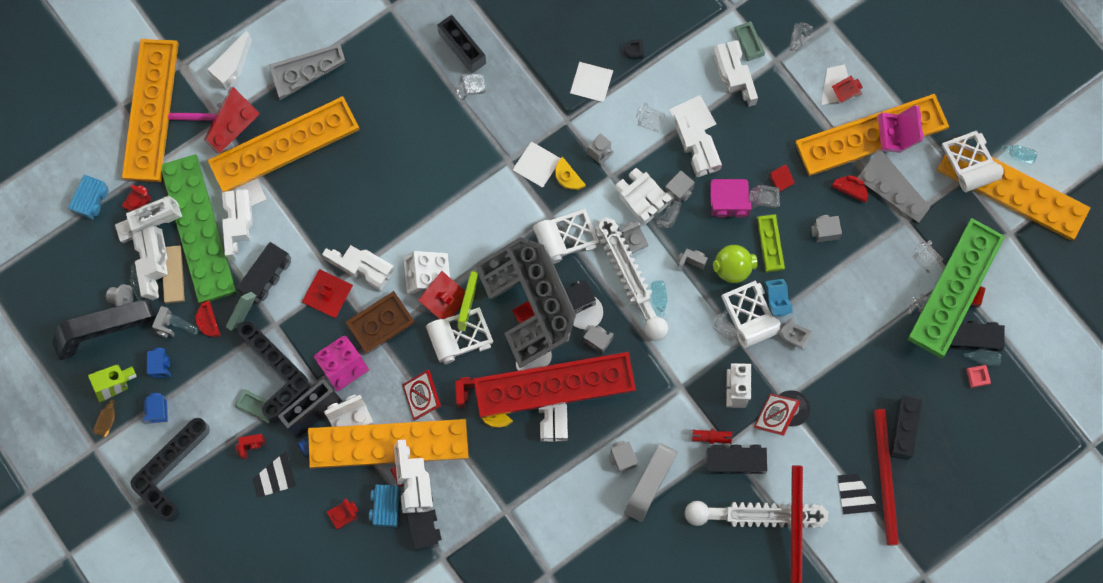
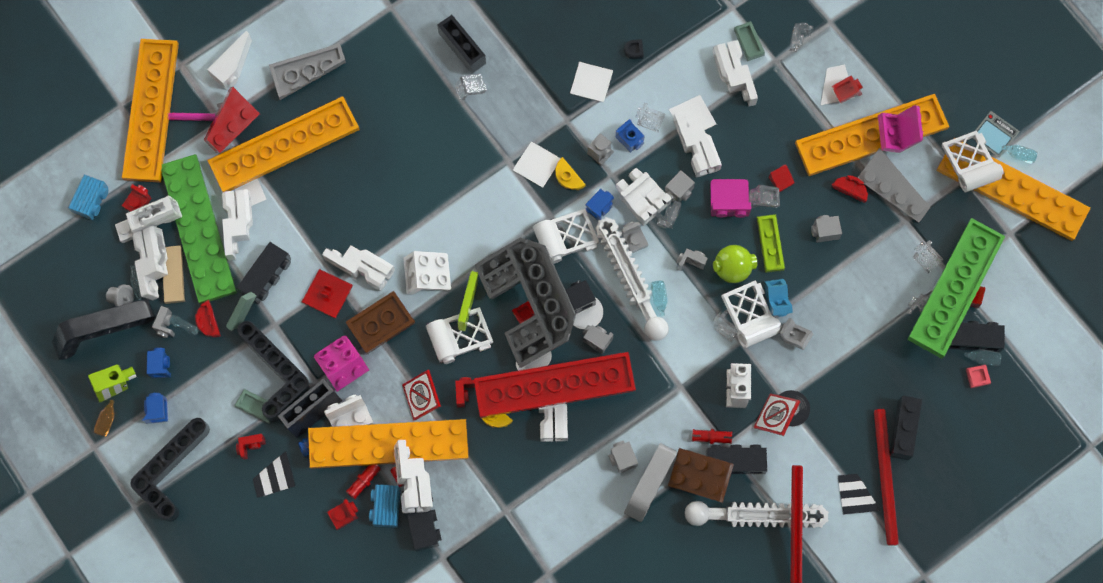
red piece [418,271,465,320] -> none
none -> red pin [346,464,381,499]
none -> blue window [585,188,614,221]
none -> blue brick [615,119,645,153]
none -> reddish brown plate [668,448,734,503]
none -> sticker [973,111,1020,158]

